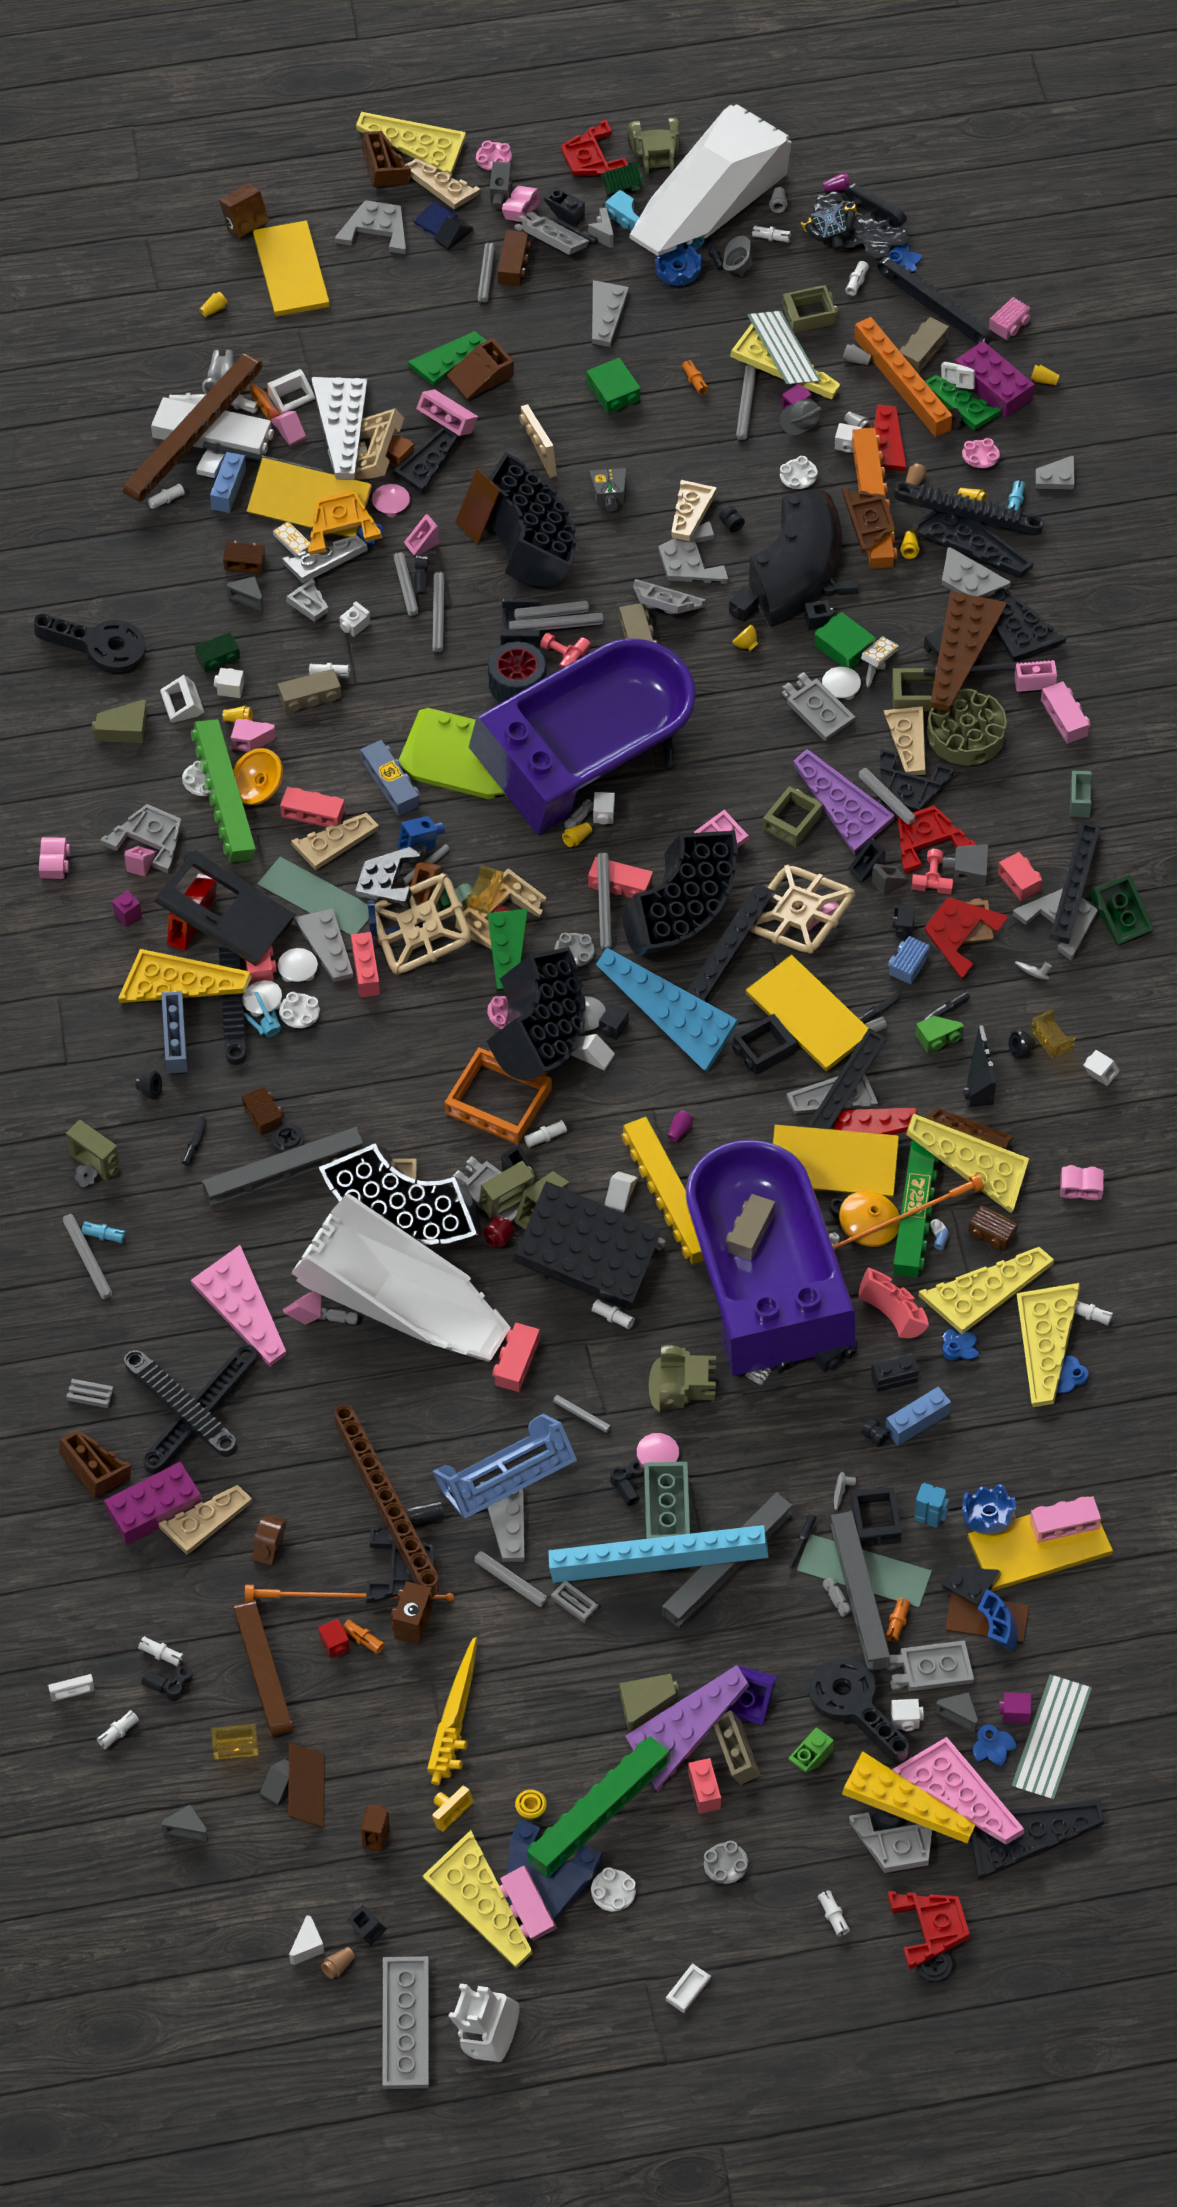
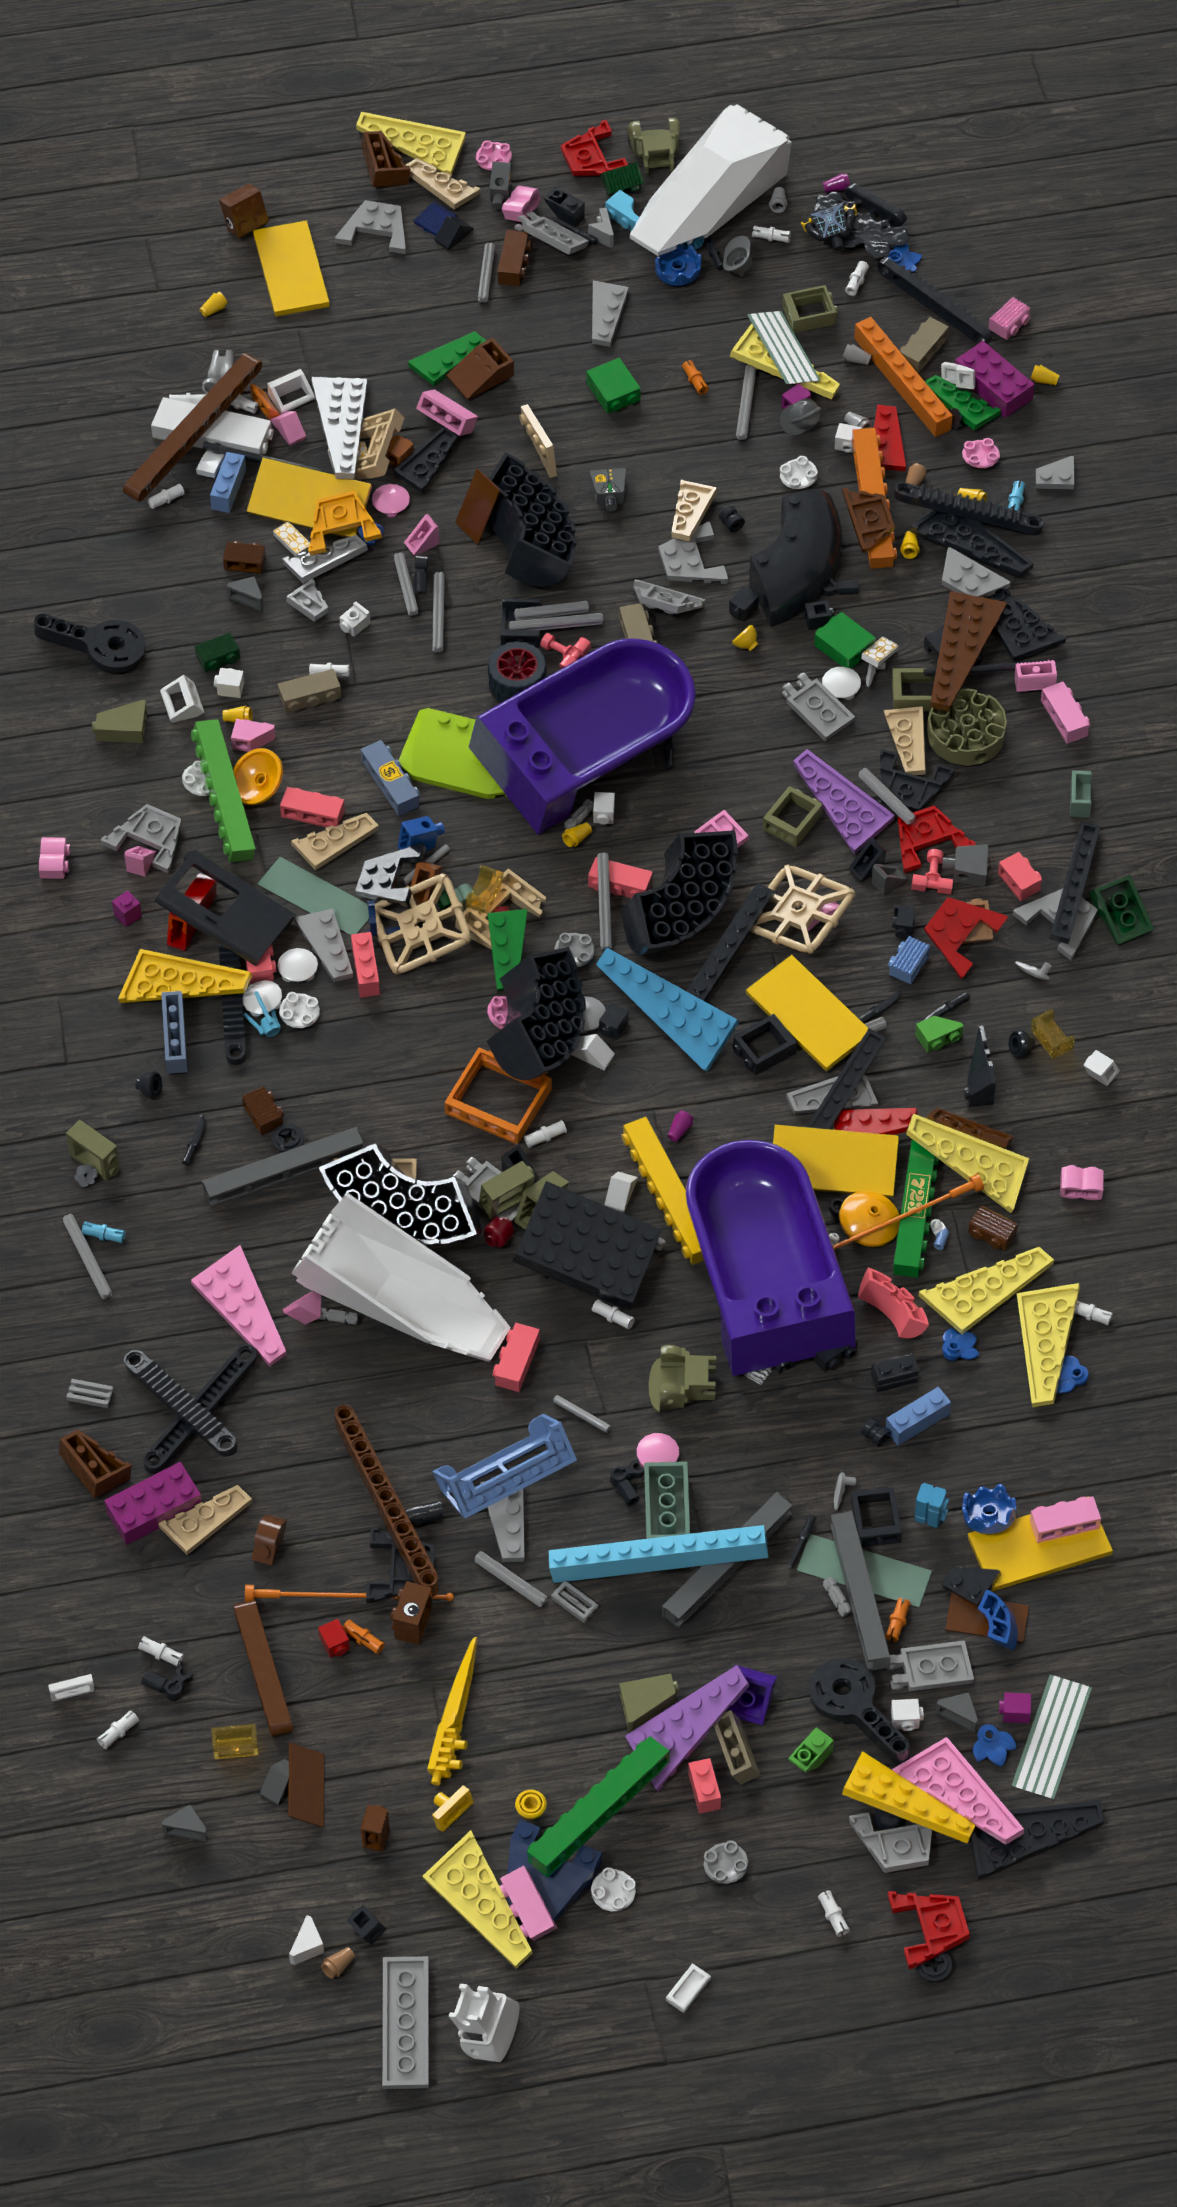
dark tan brick [726,1194,775,1261] -> none

